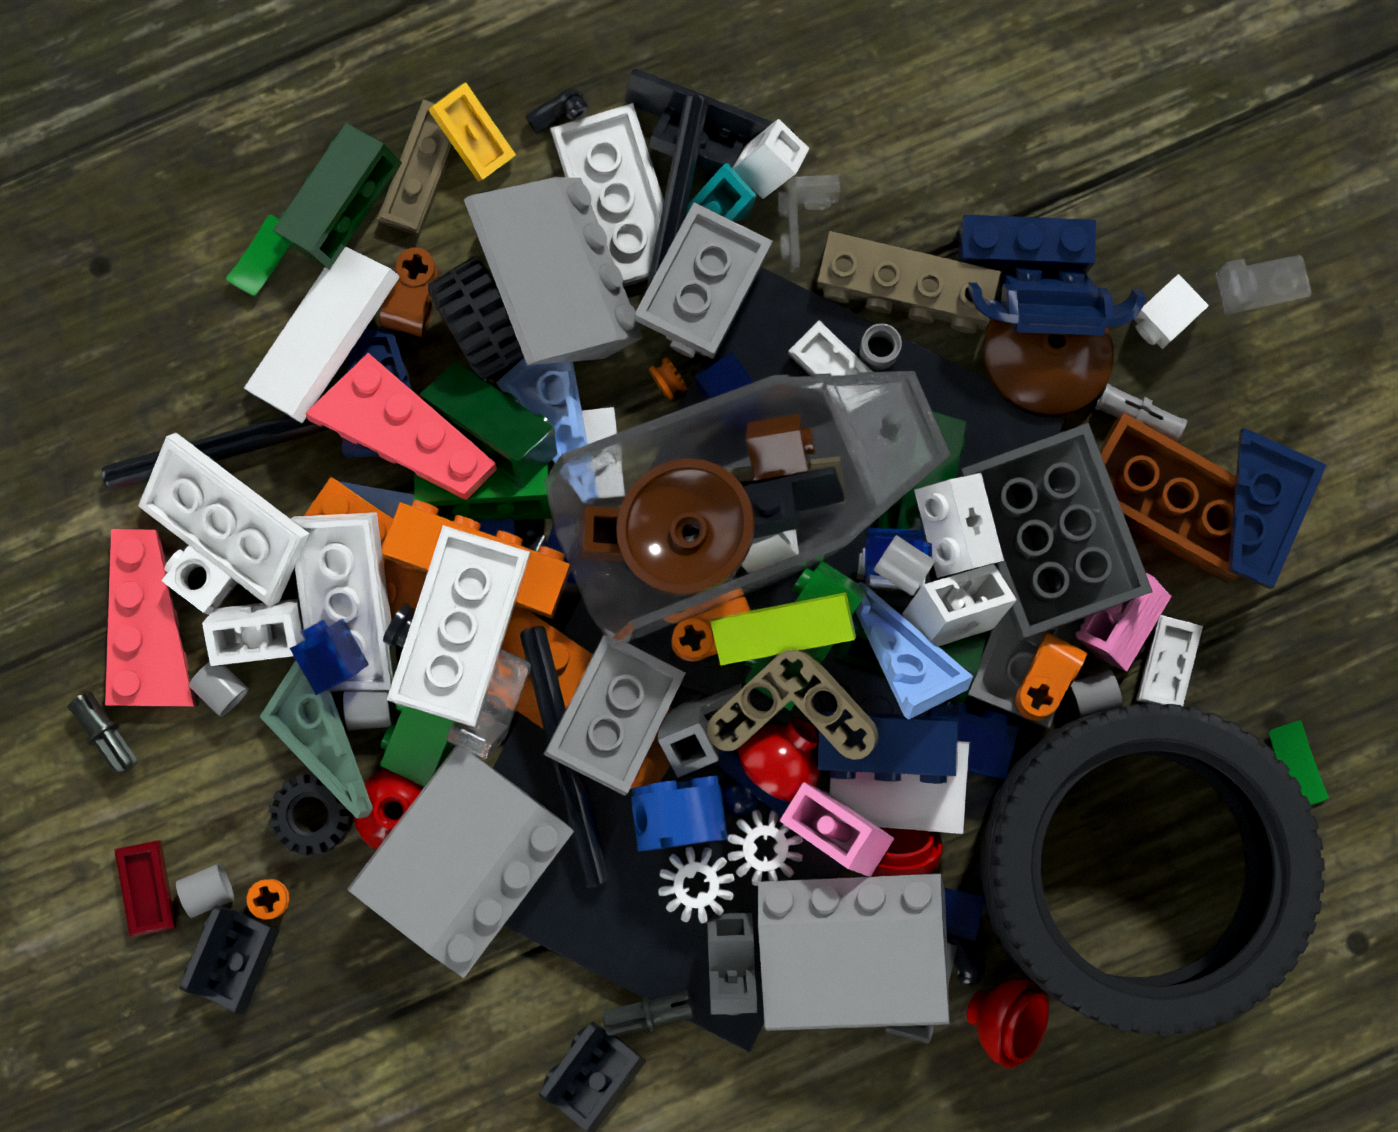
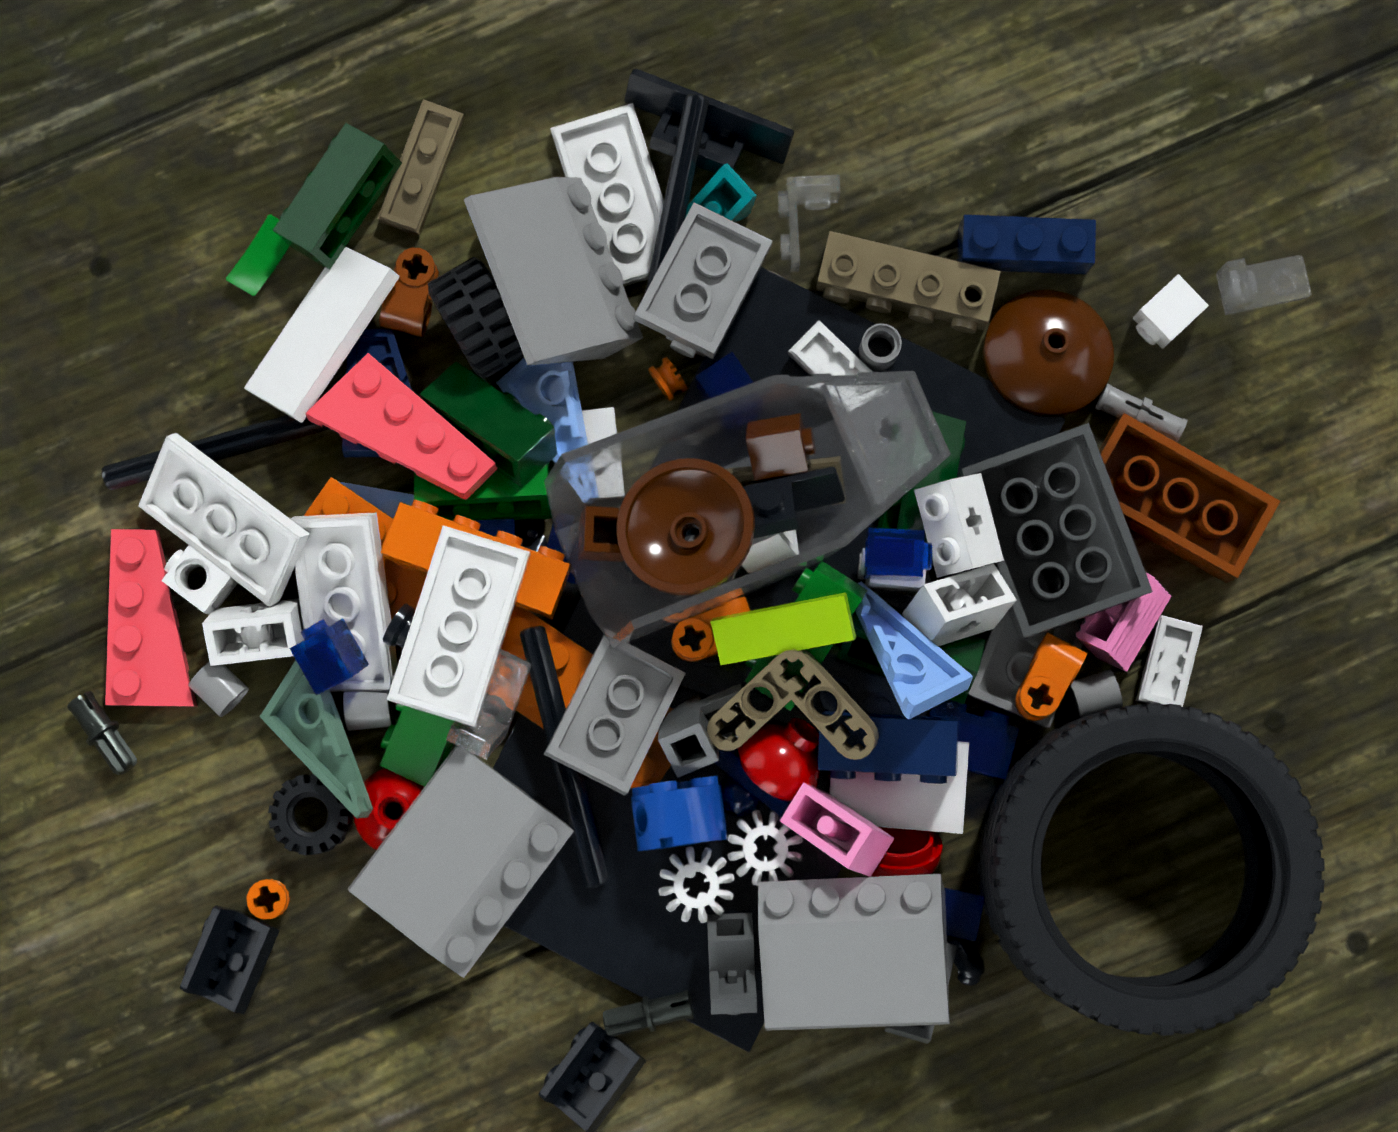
dark red tile [114,840,177,937] -> none
light grey beam [176,863,234,918] -> none
yellow plate [428,82,516,181] -> none
black arm [525,89,588,135] -> none
white brick [732,119,809,199] -> none
light grey beam [873,535,936,596] -> none
red piece [967,978,1049,1069] -> none
dark blue plate [968,266,1146,336] -> none
dark blue wing [1228,428,1327,589] -> none
green sticker [1269,720,1329,805] -> none

